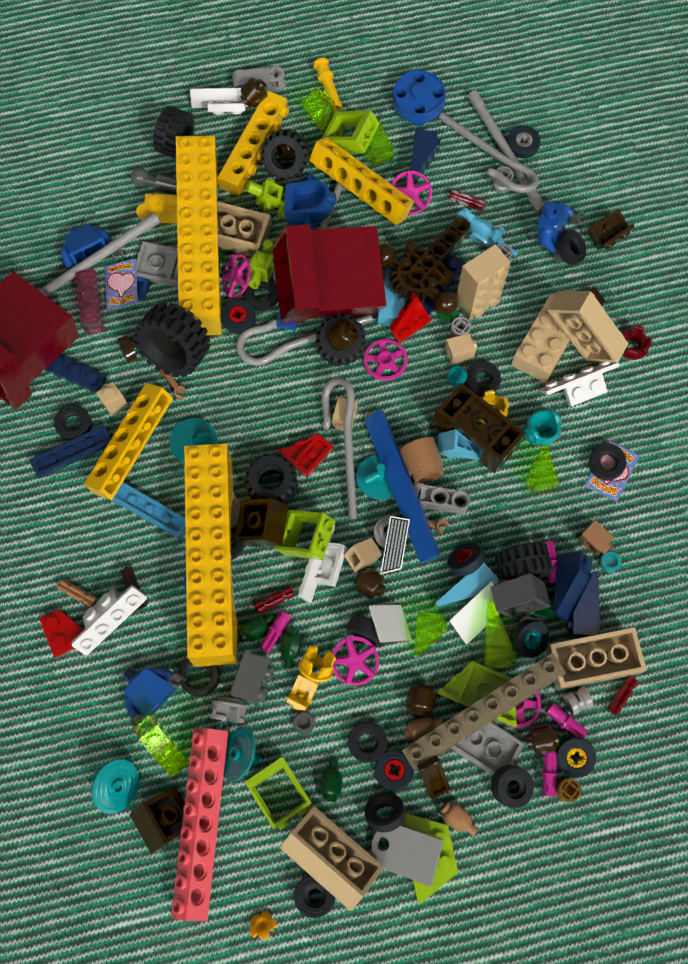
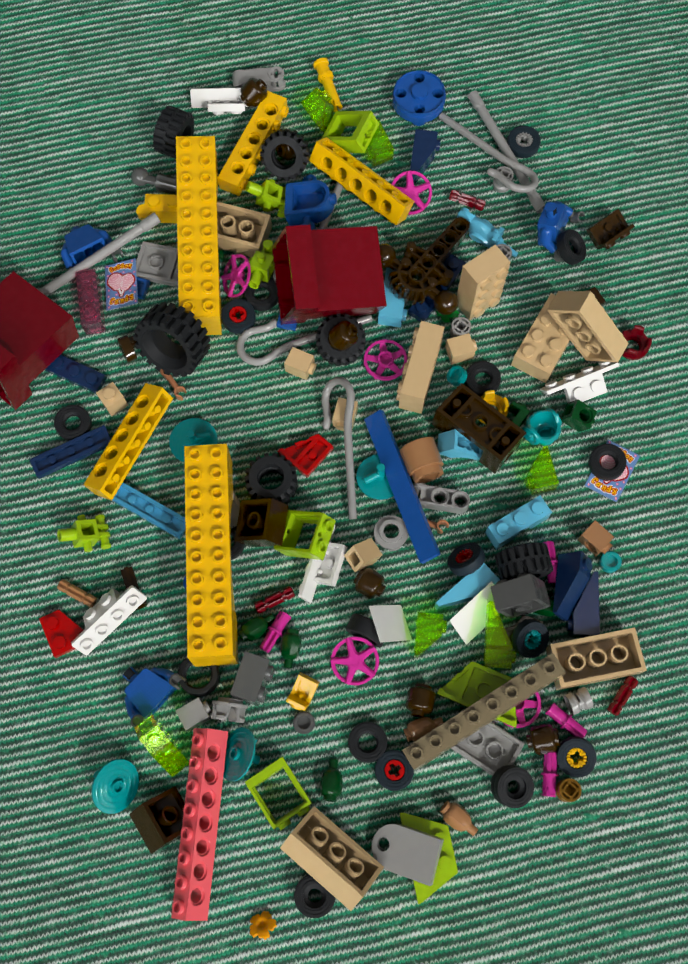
yellow piece [298,646,336,682] -> none
black tyre [364,792,405,833] -> none
sticker [380,516,410,574] -> none
red wing [389,293,432,343] -> none
dark brown tile [417,755,451,800] -> none
none -> lime piece [57,514,111,552]
none -> light grey brick [176,697,212,732]
none -> tan brick [284,347,316,380]
none -> tan brick [396,321,445,414]
none -> medium azure arch [485,495,552,550]
none -> dark green bracket [508,401,529,427]
none -> dark green brick [561,399,597,432]

